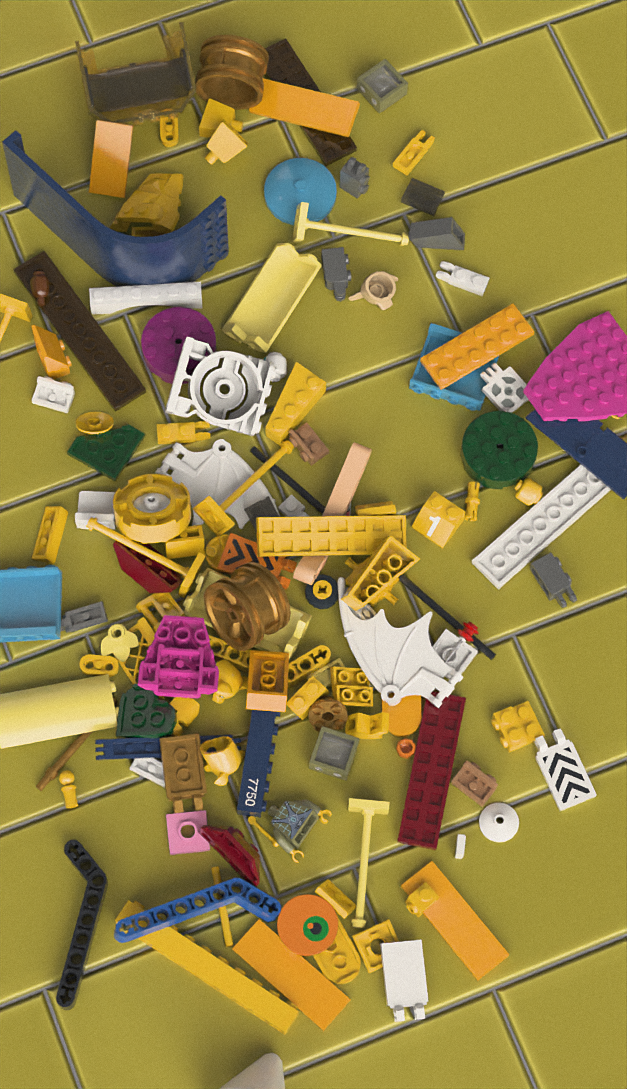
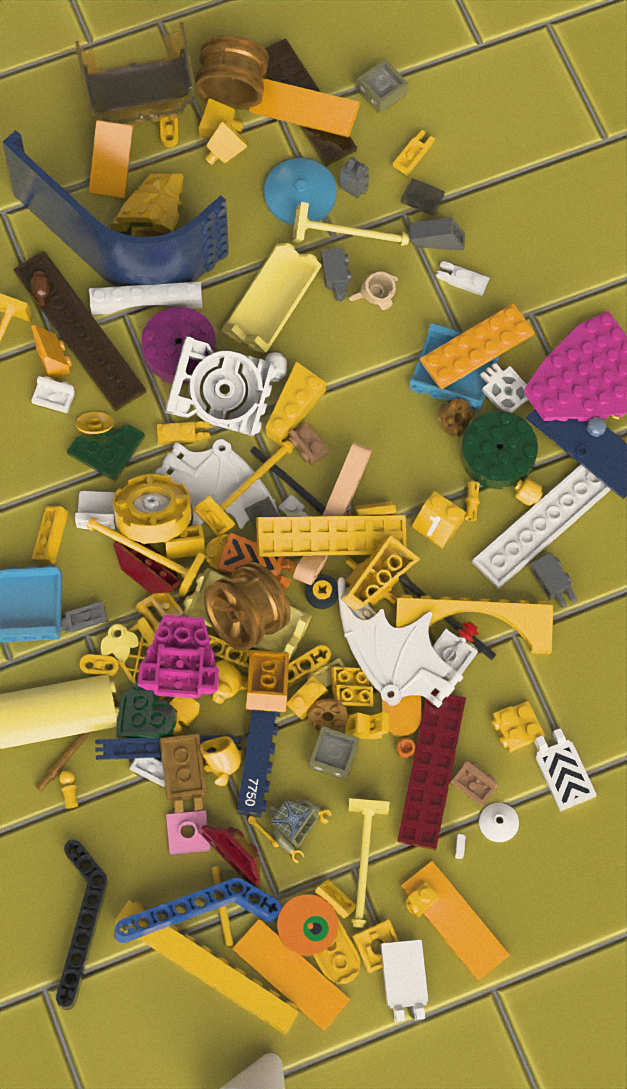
none -> yellow arch [396,595,553,654]
none -> pearl gold plate [437,399,474,436]
none -> sand blue tile [587,417,606,437]

